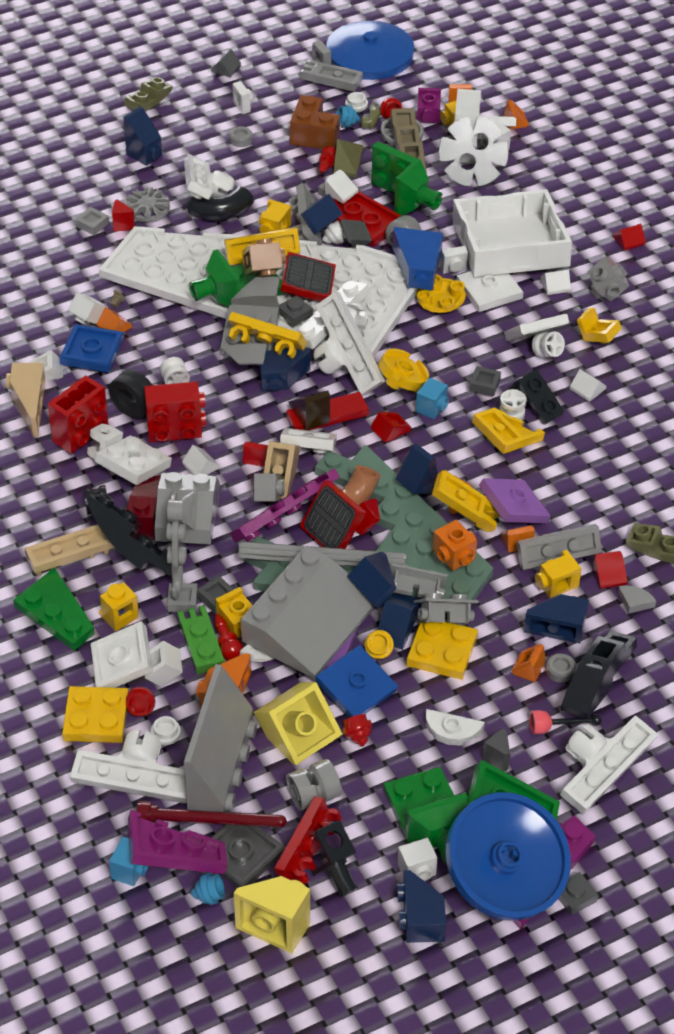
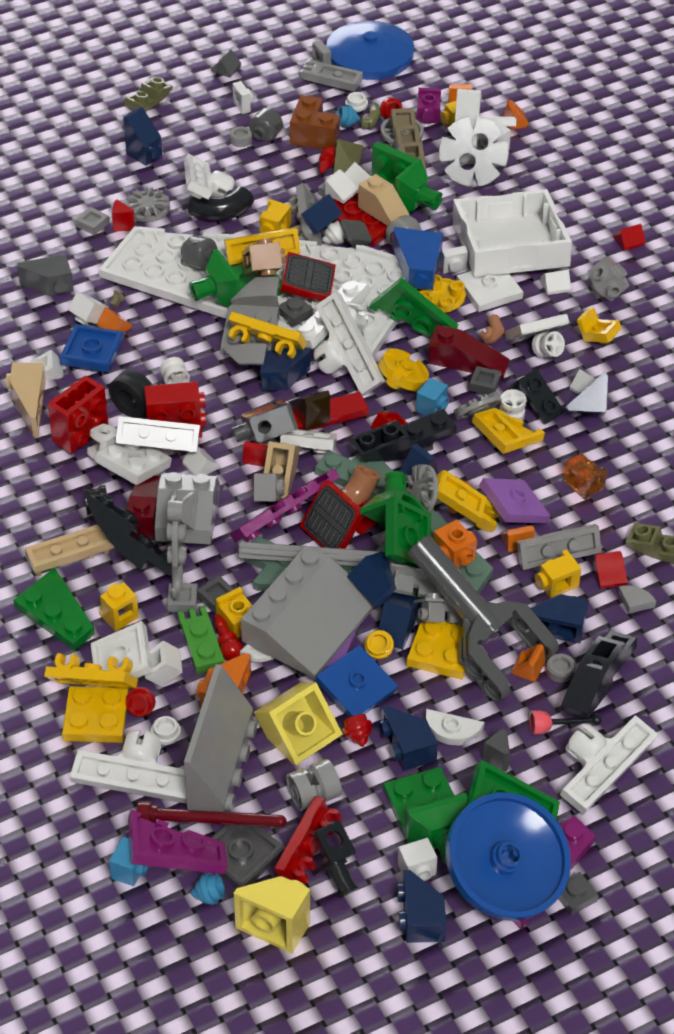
none -> dark grey slope [17,254,74,296]
none -> yellow plate [44,653,138,689]
none -> plate [116,416,200,452]
none -> dark grey head [181,235,218,270]
none -> dark grey torso [231,399,299,443]
none -> dark grey head [249,108,283,142]
none -> white slope [345,162,371,189]
none -> black slope [349,409,457,461]
none -> tan slope [358,174,409,226]
none -> green plate [360,471,431,569]
none -> green wing [369,277,459,338]
none -> dark blue slope [378,706,438,771]
none -> light grey wheel [406,464,438,512]
none -> dark grey piece [408,535,559,702]
none -> dark red slope [429,325,510,379]
none -> light grey wheel [454,392,502,420]
none -> nougat arm [480,314,505,344]
none -> clear orange brick [563,453,607,500]
none -> slope [564,371,608,416]

